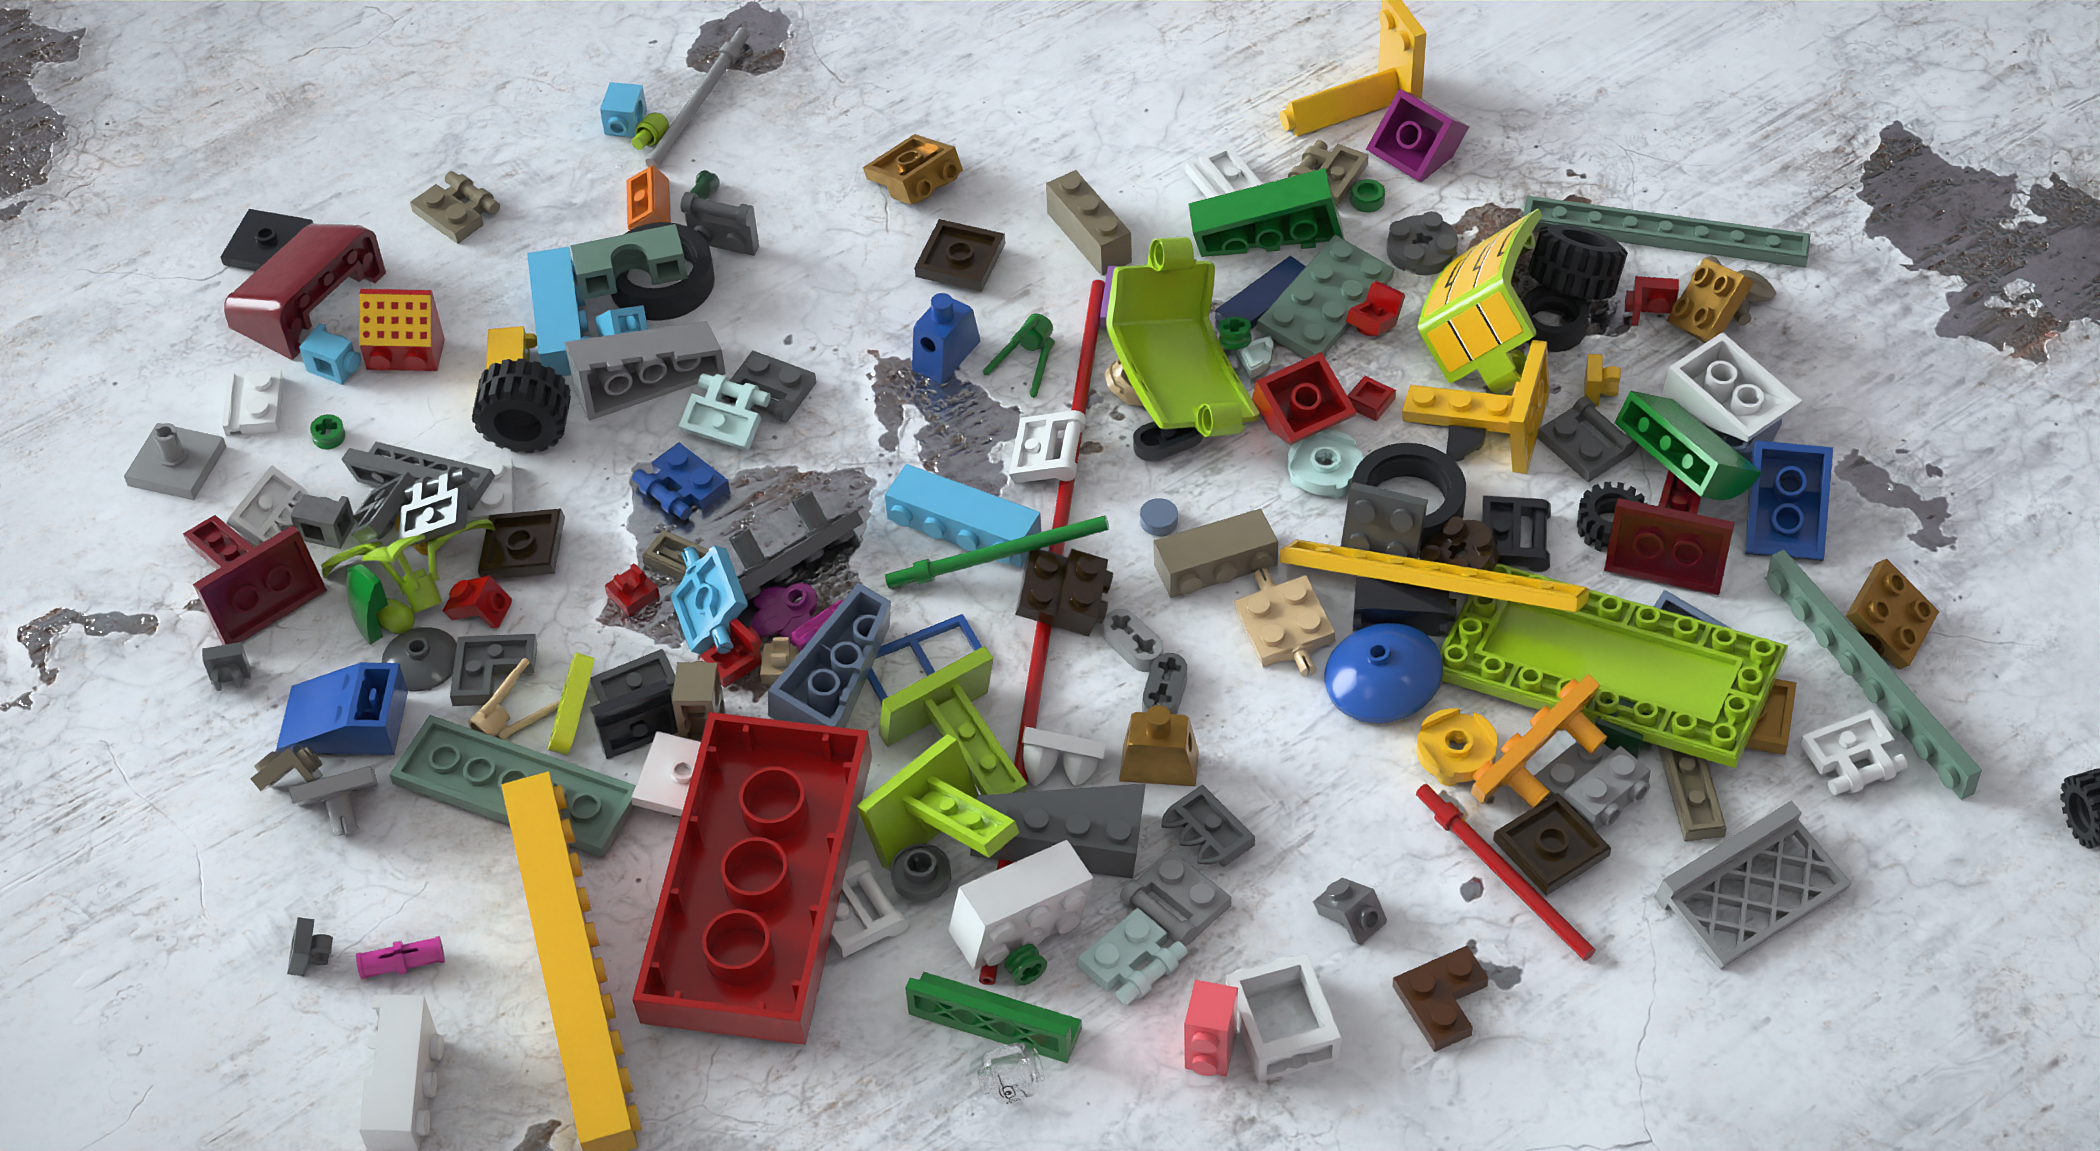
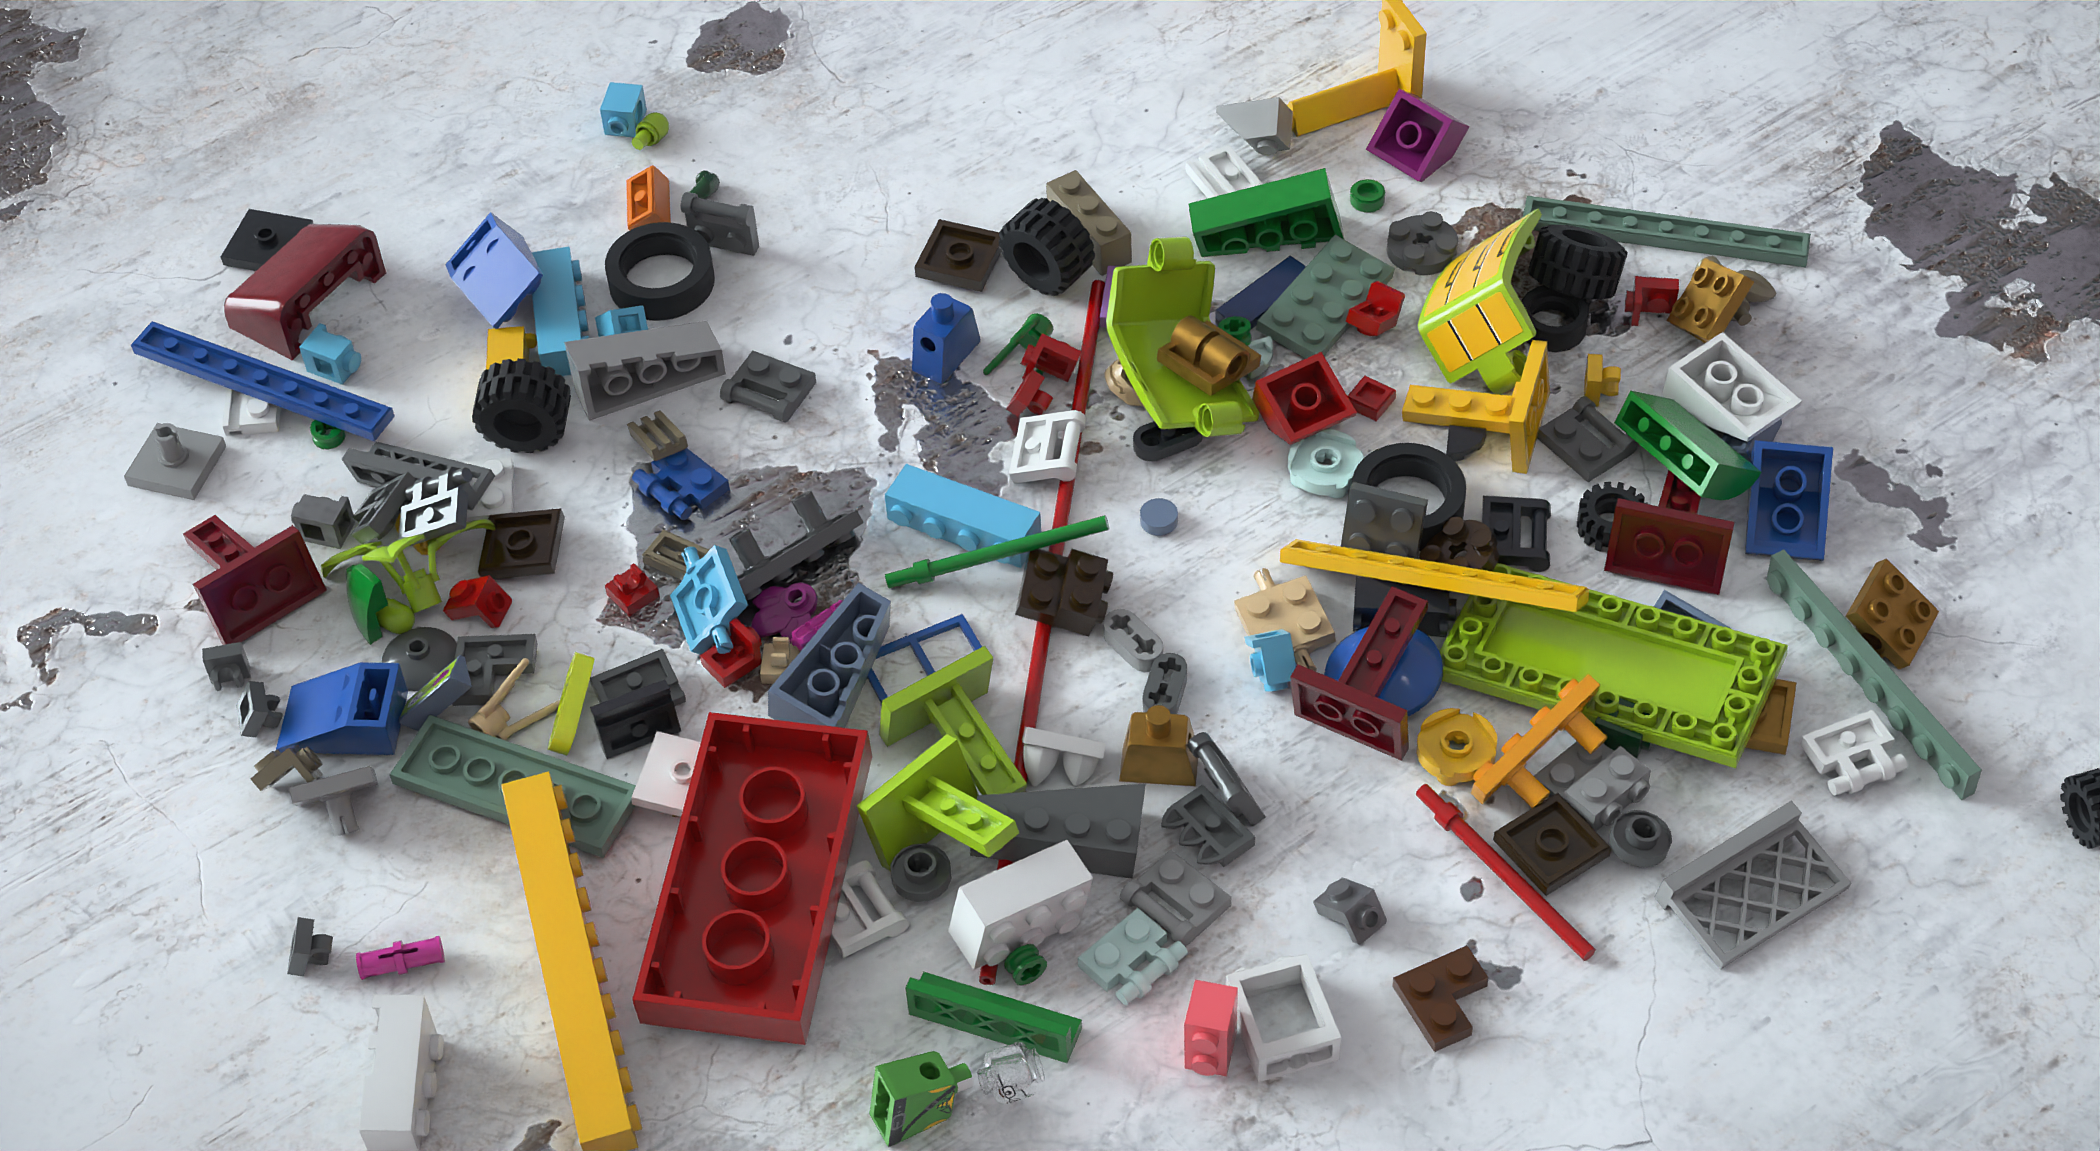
white plate [226,465,309,545] -> none
slope [359,289,445,371] -> none
dark tan plate [410,171,500,244] -> none
sand green arch [570,224,688,300] -> none
light grey bar [645,27,750,168] -> none
dark tan brick [672,661,726,742] -> none
light aqua plate [678,373,771,451] -> none
pearl gold plate [863,134,963,205] -> none
dark tan brick [1154,508,1278,598] -> none
dark tan plate [1288,140,1369,207] -> none
dark tan tile [1657,745,1727,841] -> none
none -> blue tile [131,321,395,442]
none -> dark grey tile [236,681,283,737]
none -> sand blue slope [399,655,472,731]
none -> slope [445,212,543,329]
none -> dark tan tile [627,410,688,461]
none -> bright green torso [869,1051,973,1147]
none -> black tyre [999,198,1095,296]
none -> red tile [1006,370,1053,417]
none -> red bracket [1020,334,1082,382]
none -> pearl gold plate [1157,315,1261,396]
none -> dark grey plate [1187,732,1266,826]
none -> light grey slope [1216,97,1293,155]
none -> medium azure brick [1244,629,1296,692]
none -> dark red piece [1290,586,1428,761]
none -> dark grey plate [1609,810,1672,868]

